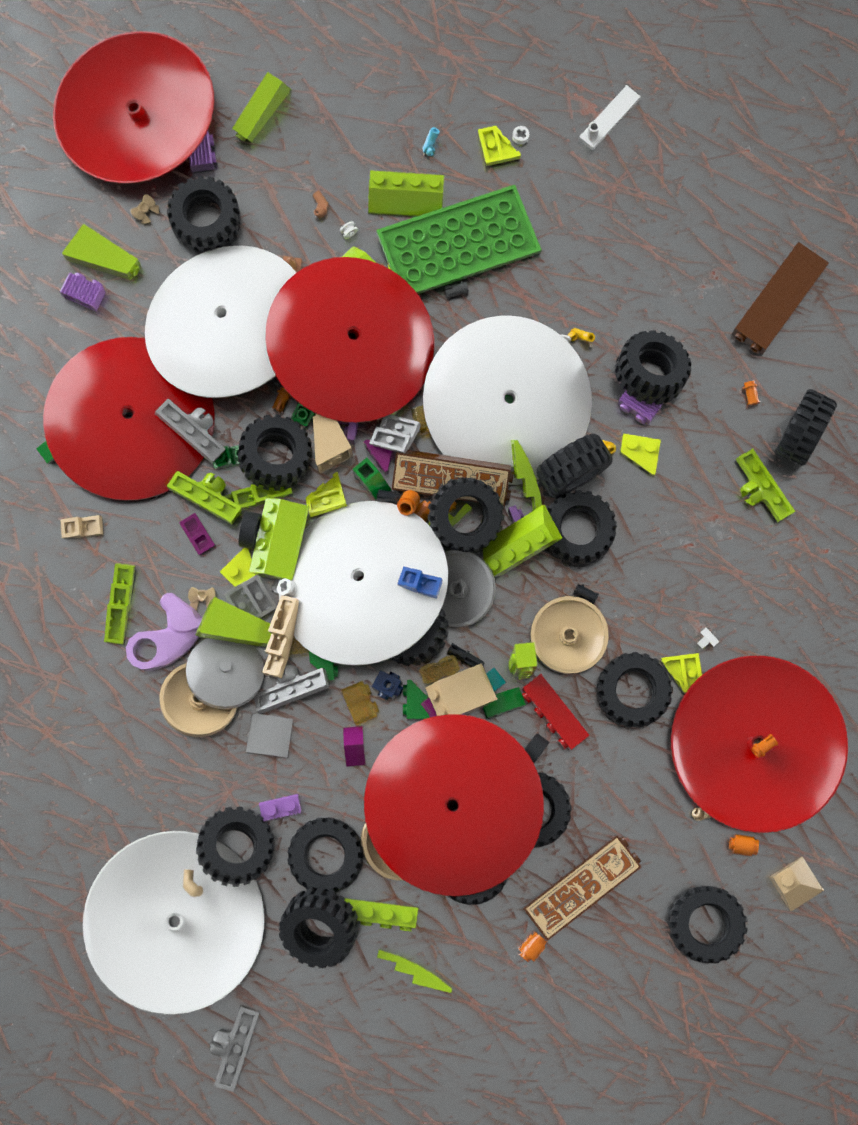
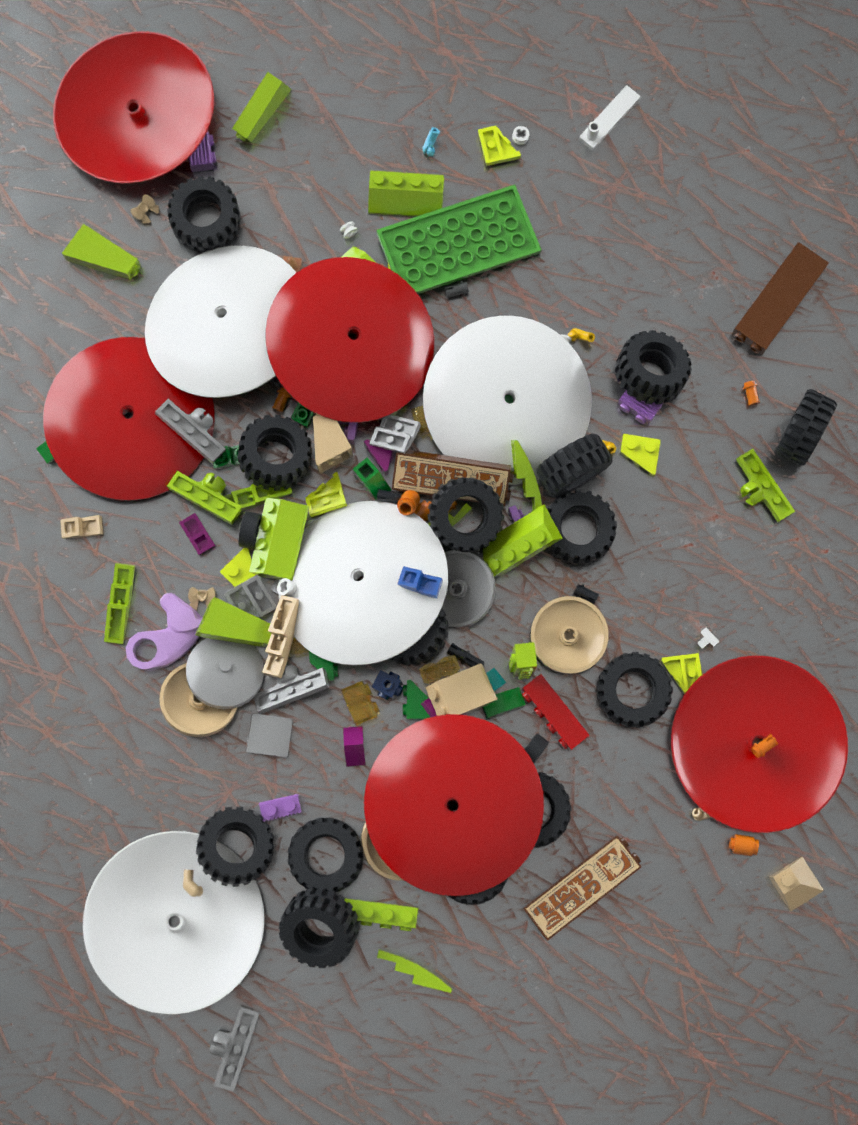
medium lavender brick [60,273,106,311] -> none
nougat arm [312,191,329,218] -> none
orange brick [519,932,547,963] -> none
black tyre [668,886,748,964] -> none

